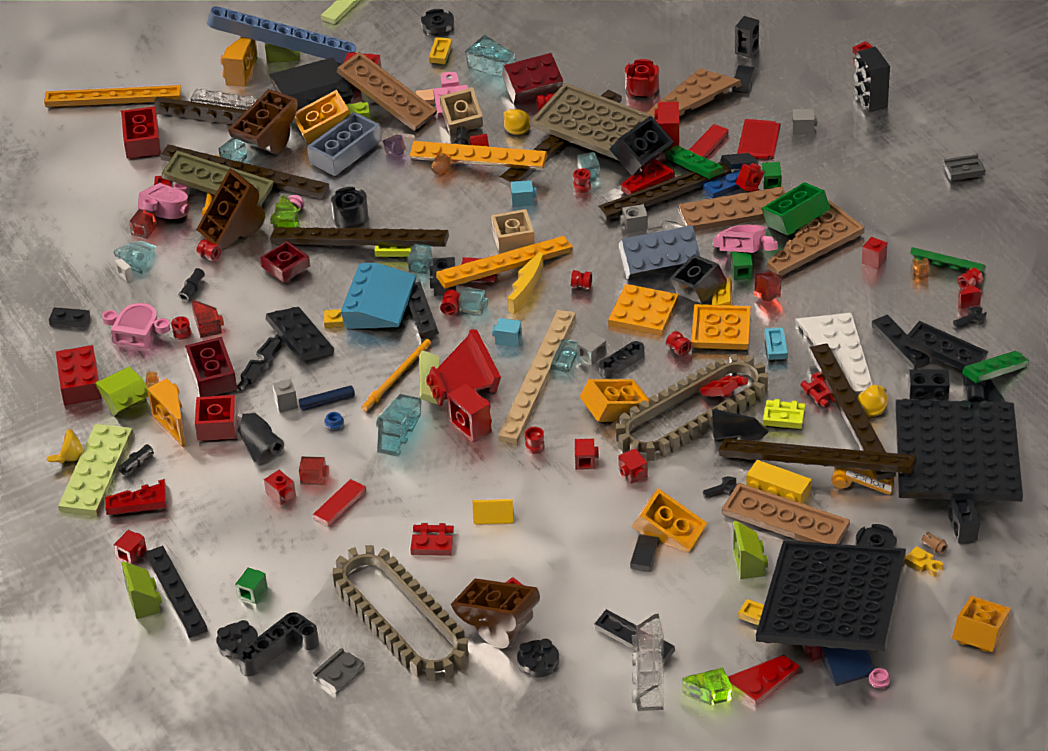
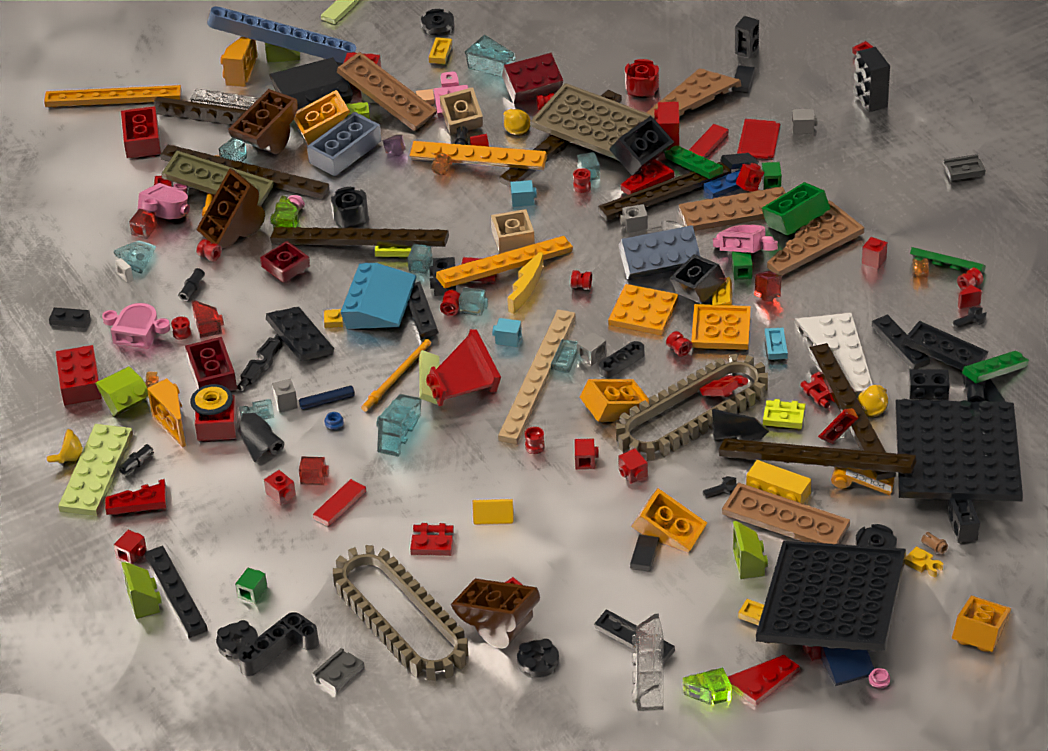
red brick [447,384,492,443] -> none
none -> wheel [190,384,233,415]
none -> clear light blue plate [239,399,274,420]
none -> red slope [818,408,858,444]

